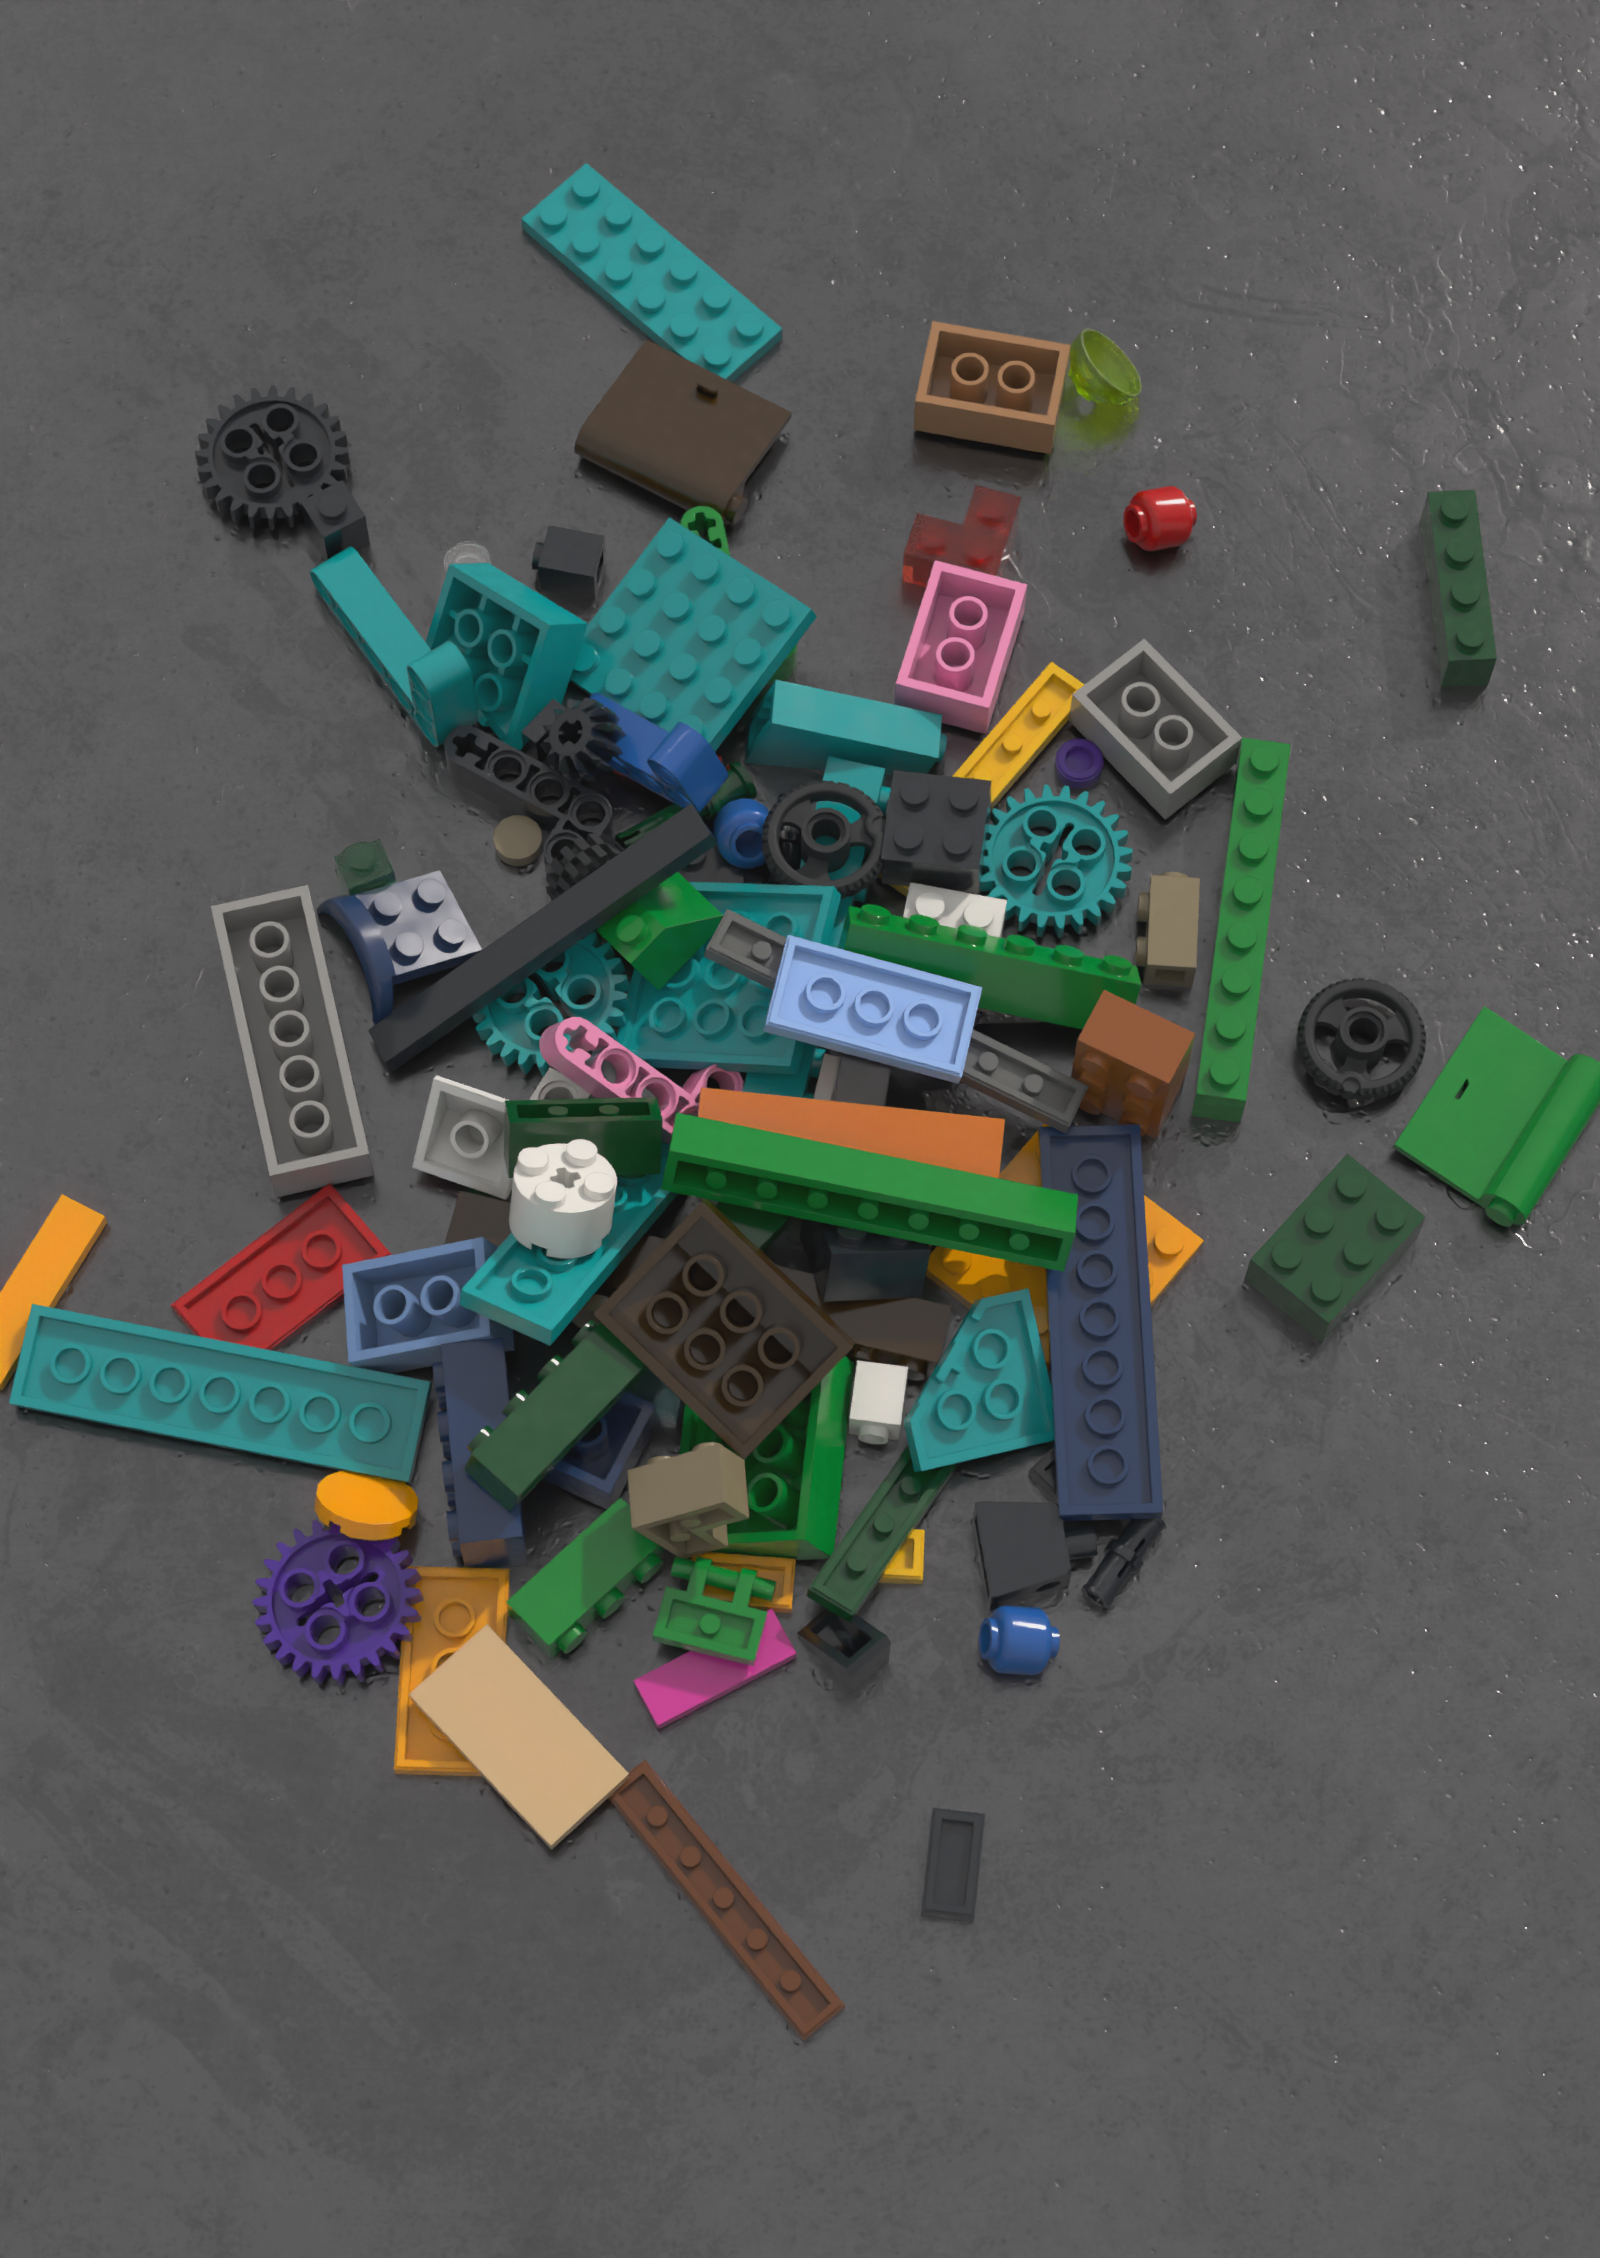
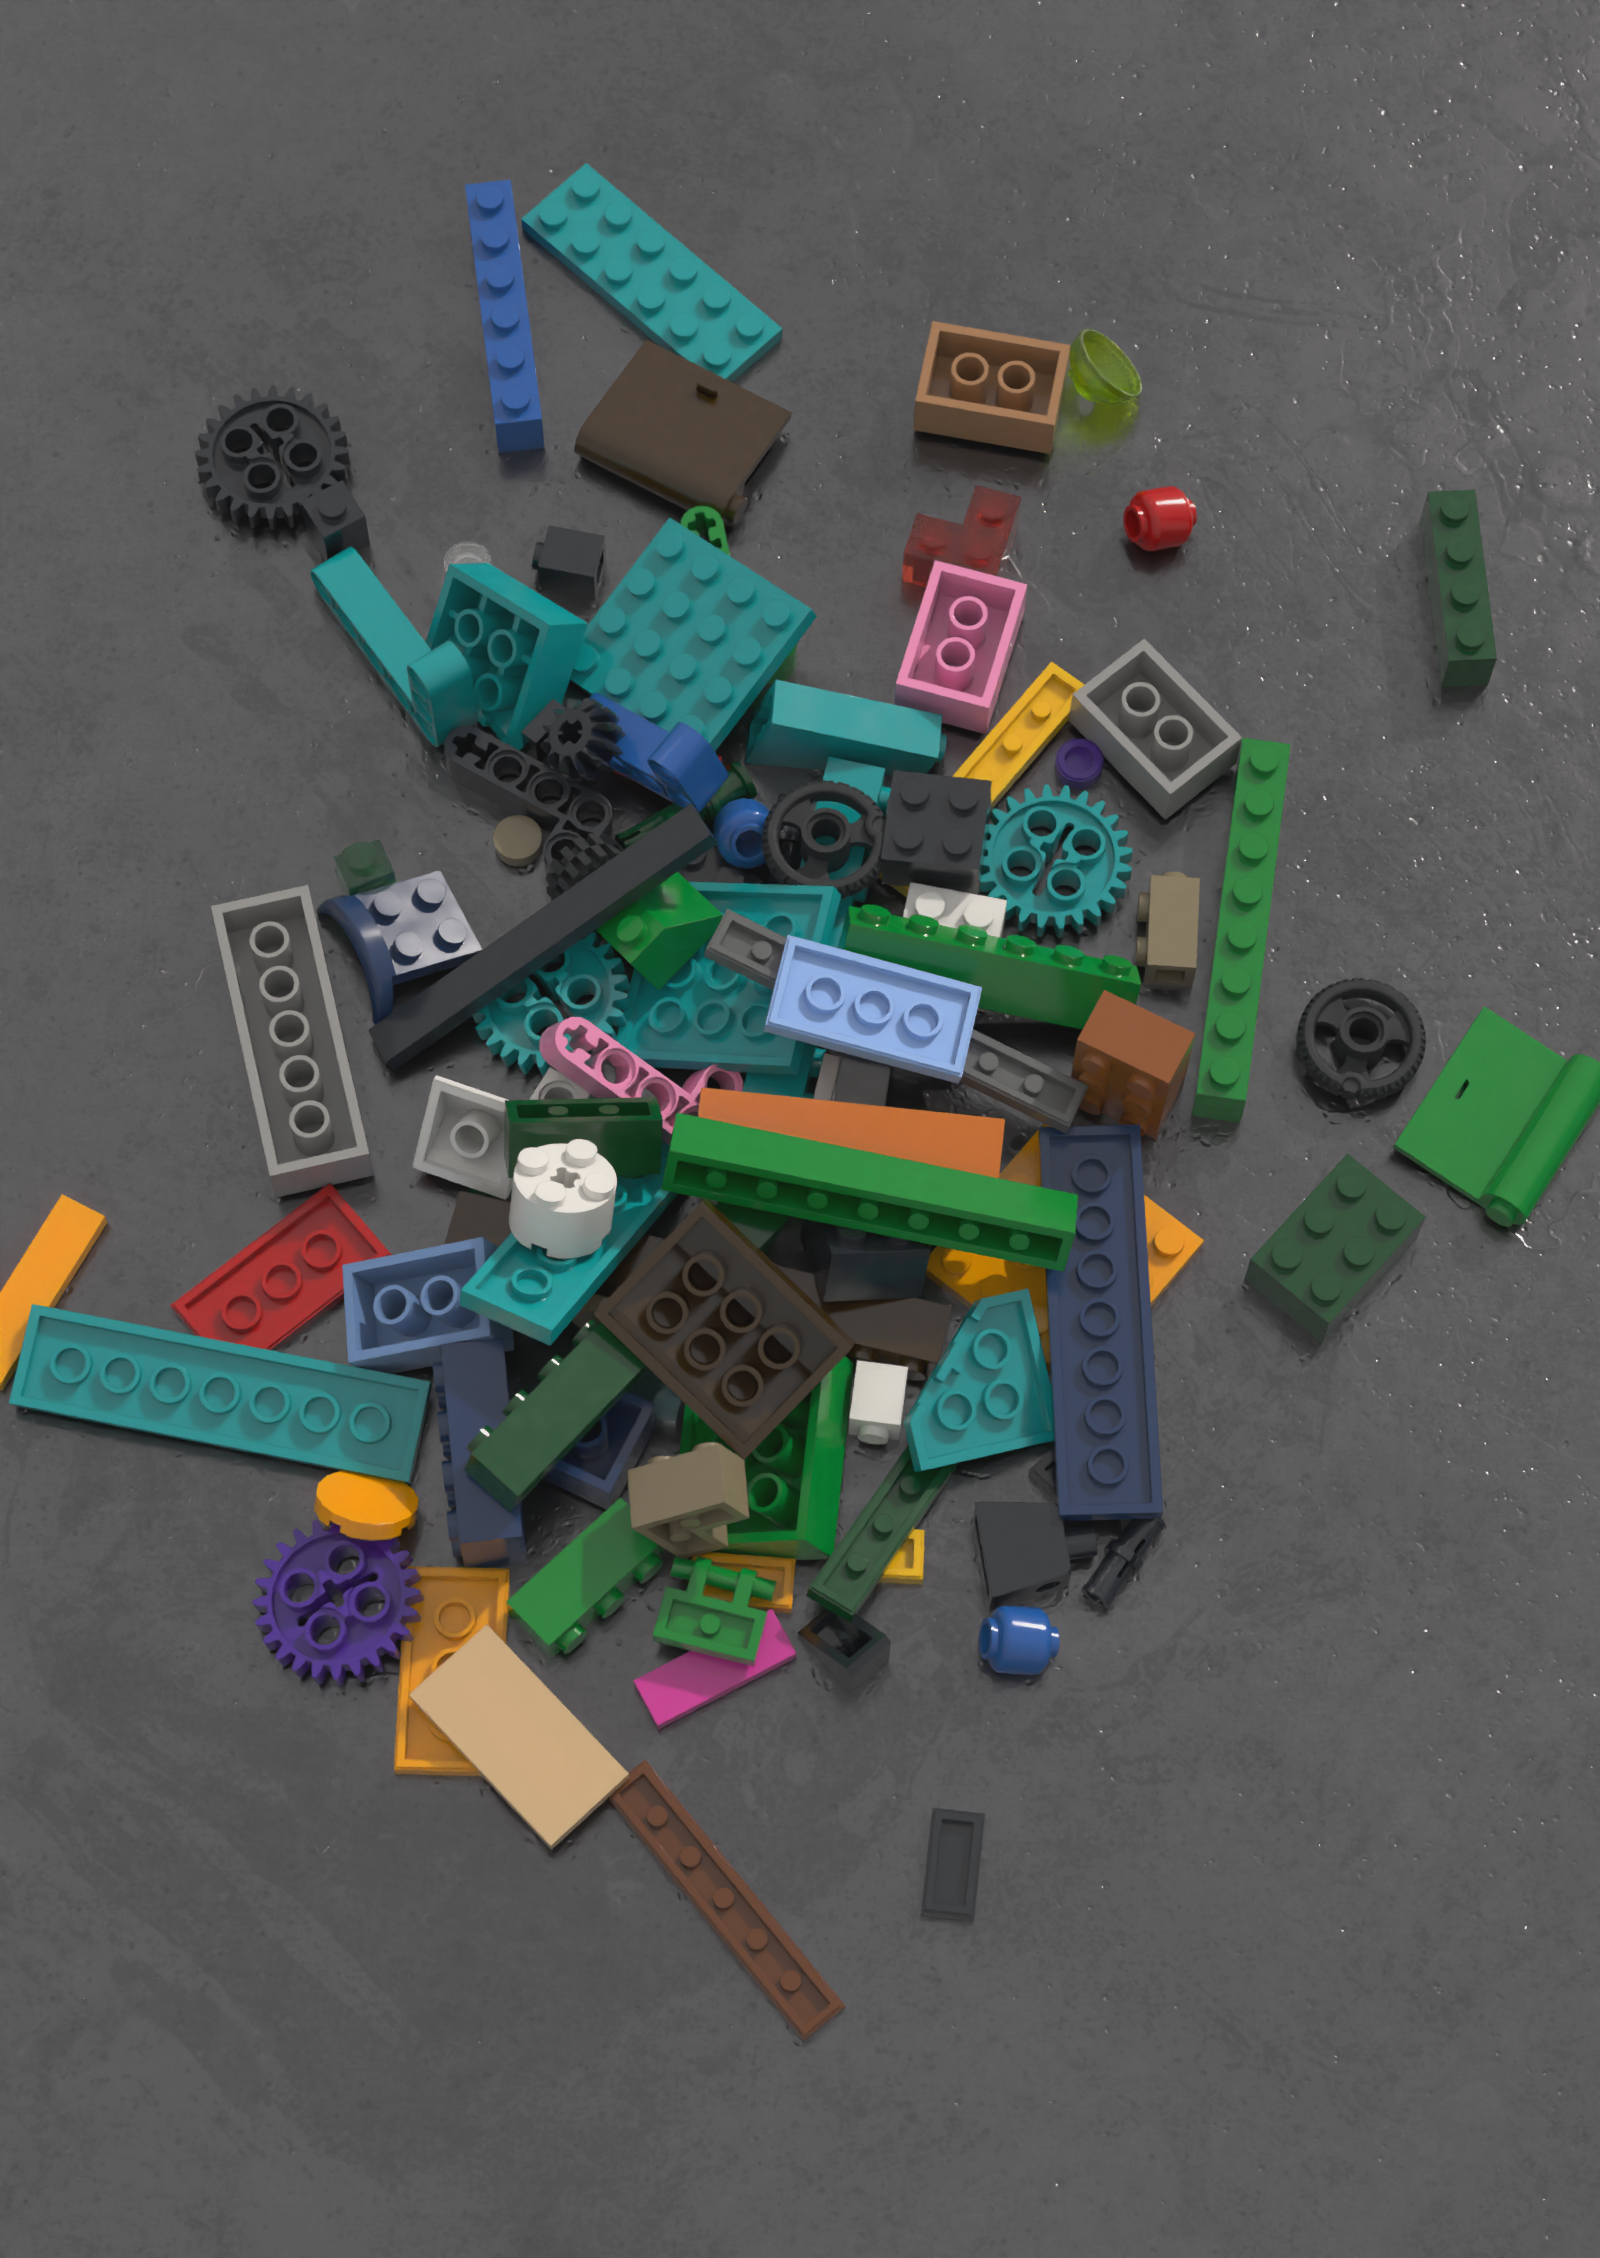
none -> blue brick [465,180,545,453]

